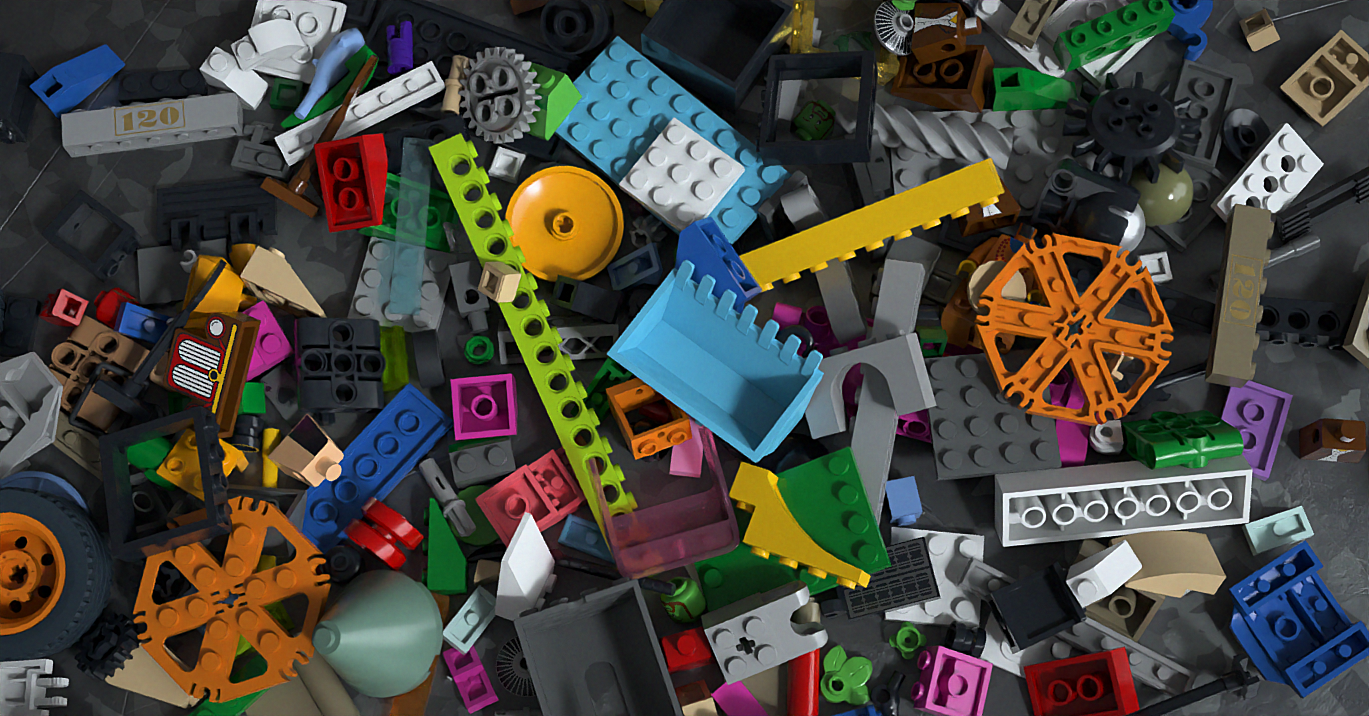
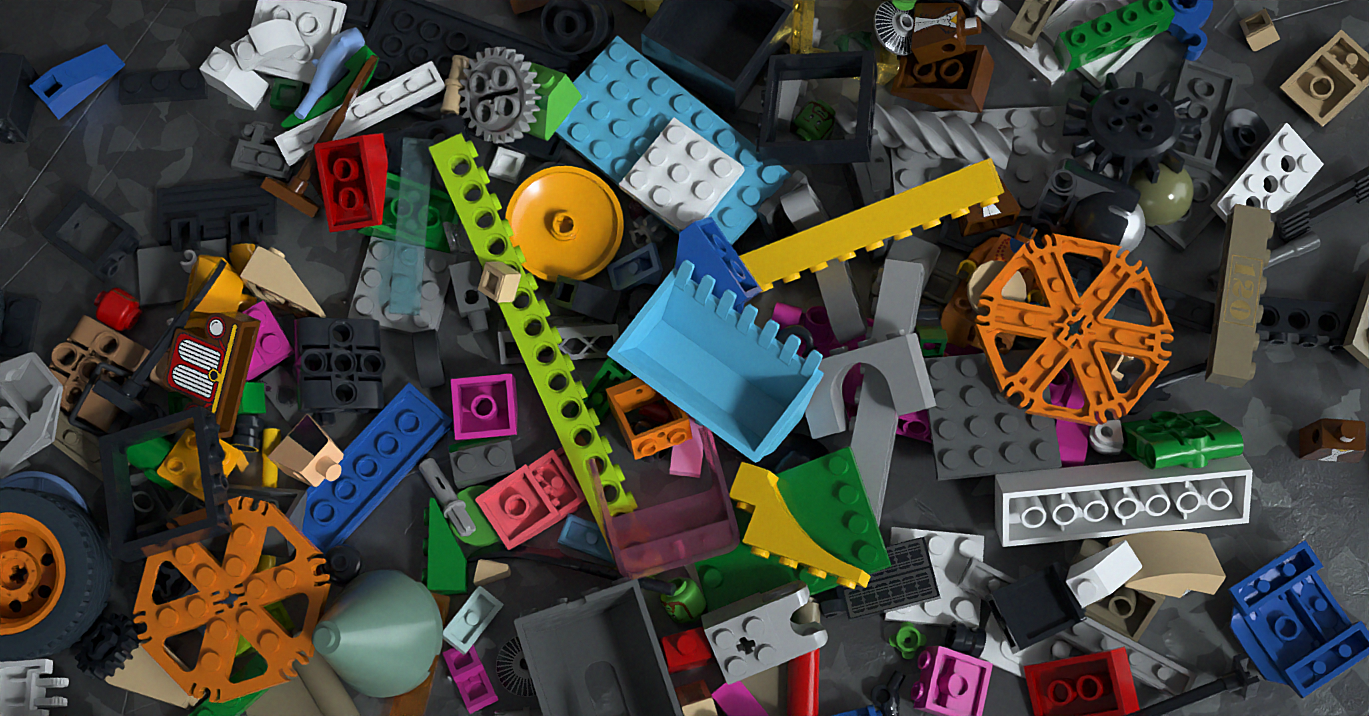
red leg [38,289,89,326] -> none
light grey brick [61,91,245,158] -> none
blue plate [113,302,172,348] -> none
red wheel [343,496,424,571] -> none
clear neon green plate [380,325,409,392] -> none
dark purple hinge [386,21,413,76] -> none
green plate [464,335,494,365] -> none
white slope [494,512,557,621] -> none
bright green plate [819,645,872,706] -> none
medium blue brick [884,476,923,526] -> none
green slope [989,67,1078,112] -> none
white tile [1135,251,1173,284] -> none
medium lavender plate [1219,380,1293,481] -> none
light aqua plate [1242,506,1314,556] -> none

